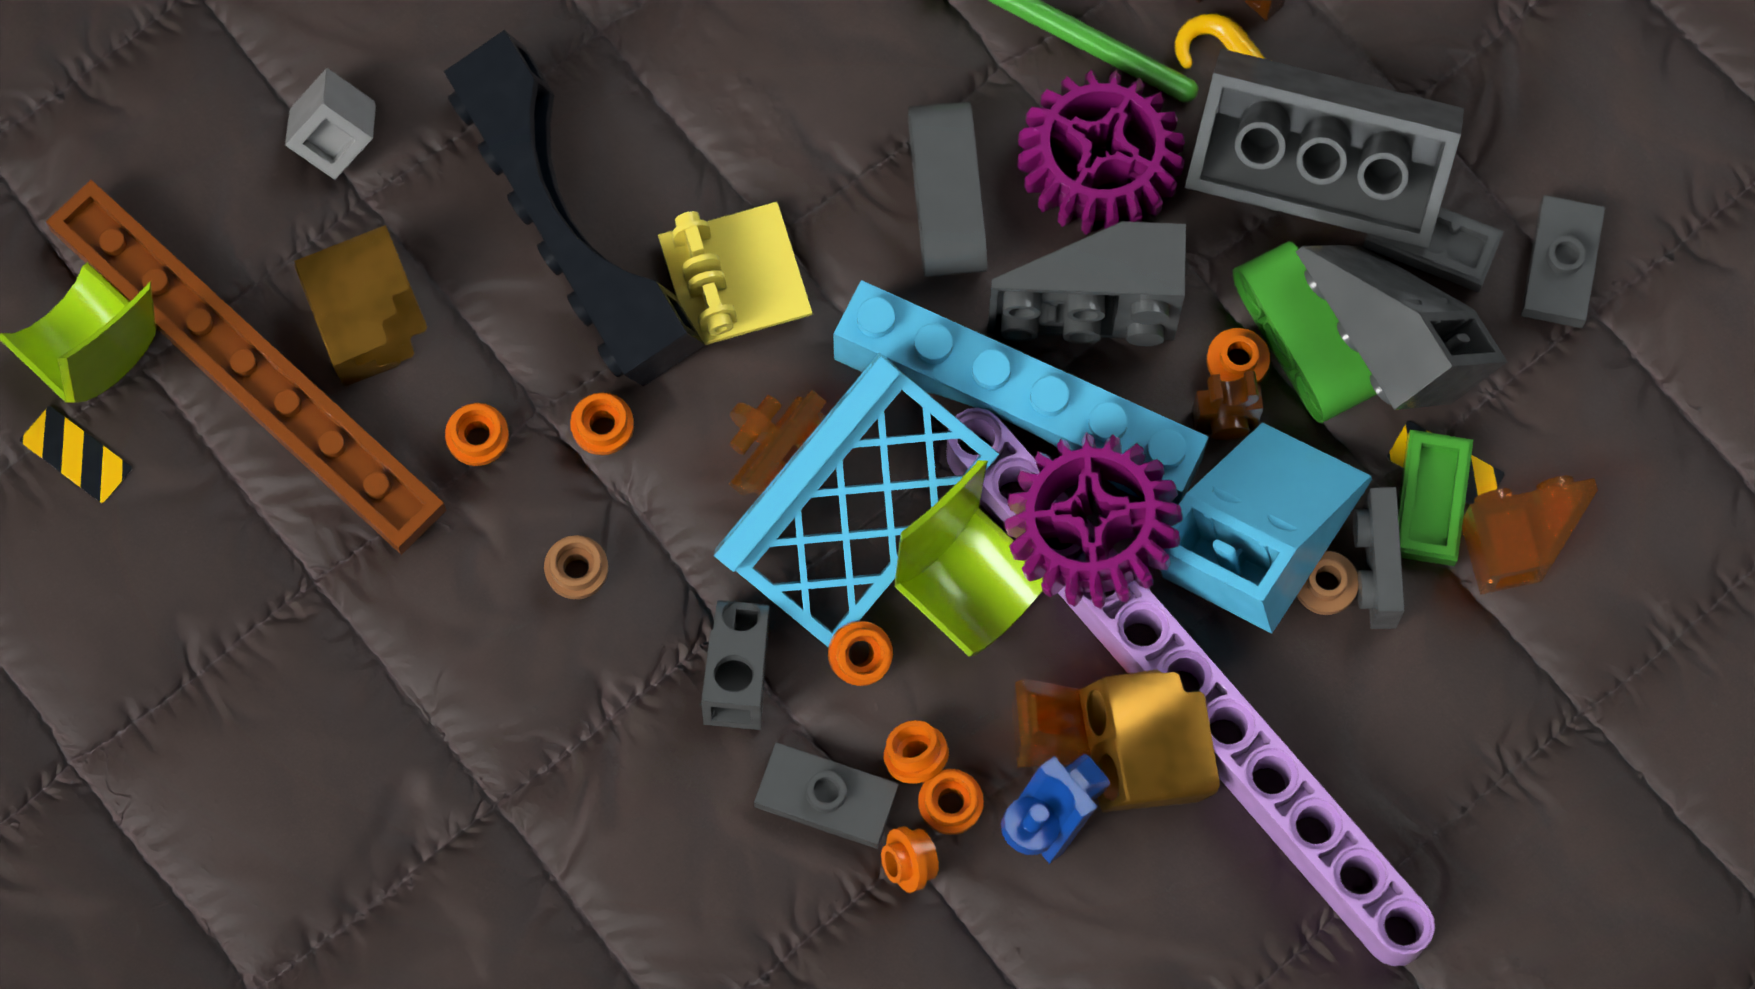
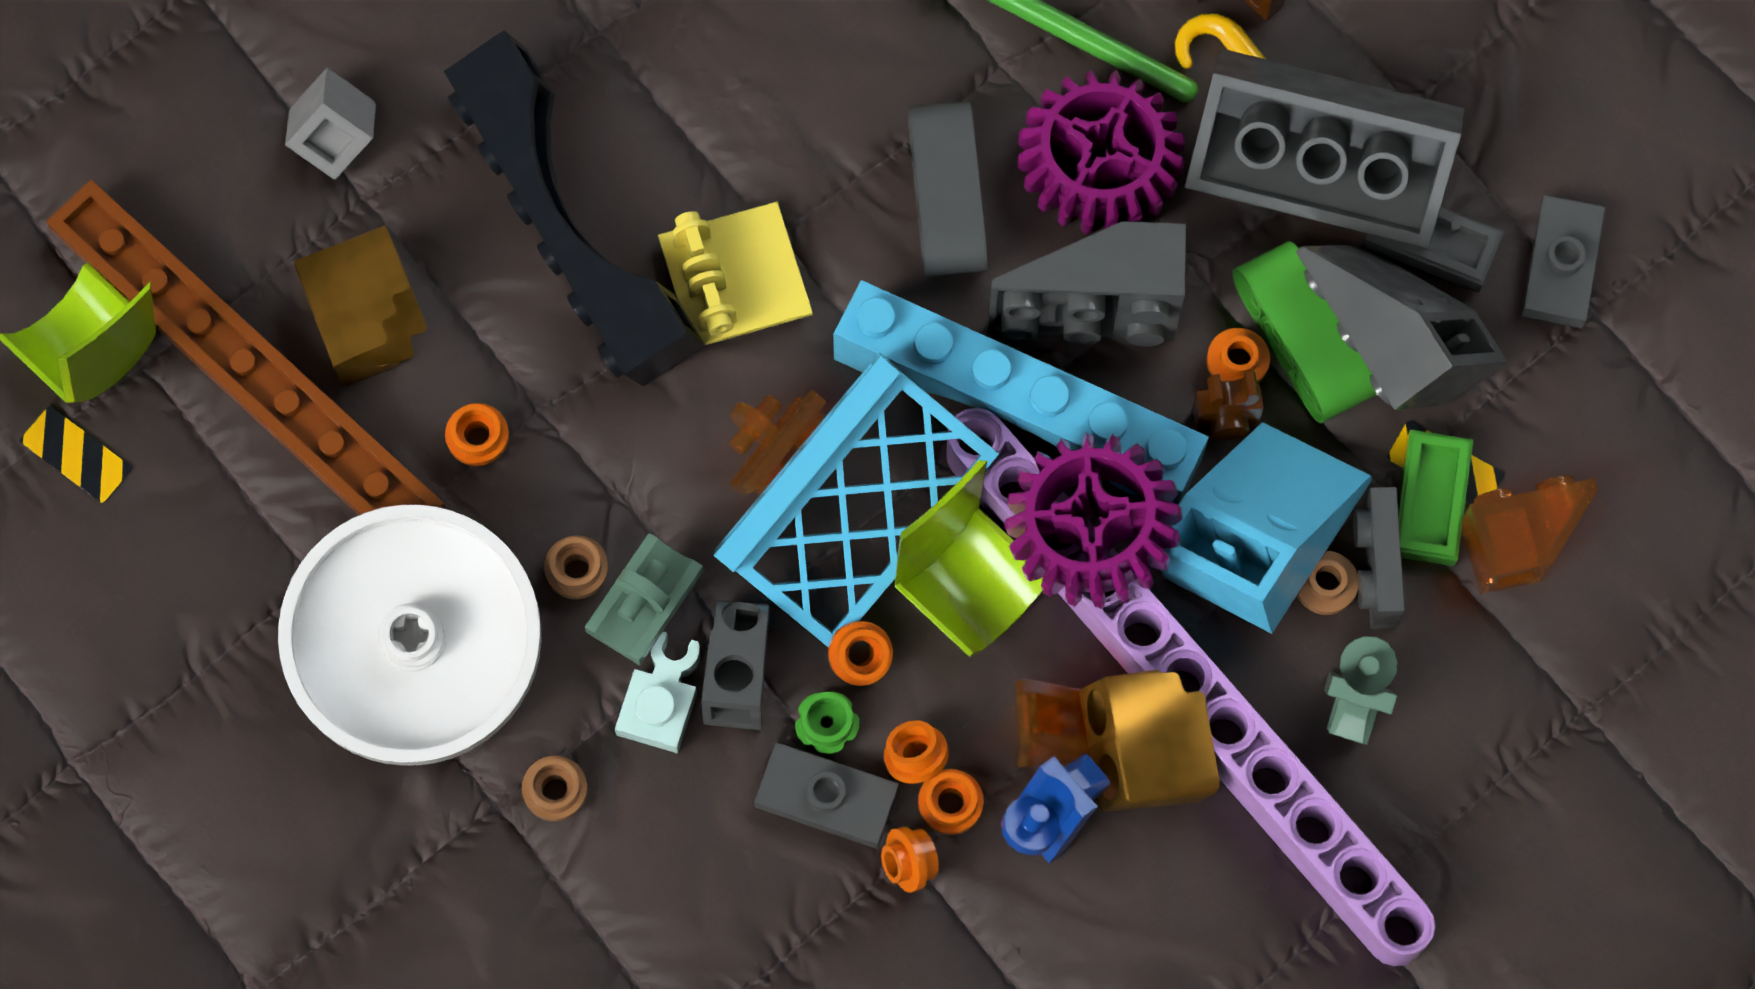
orange plate [570,393,634,455] -> none
none -> white dish [278,505,541,766]
none -> medium nougat plate [522,756,588,822]
none -> sand green hips [585,533,704,666]
none -> light aqua plate [615,631,701,753]
none -> bright green plate [795,691,859,754]
none -> sand green hips [1324,636,1397,745]

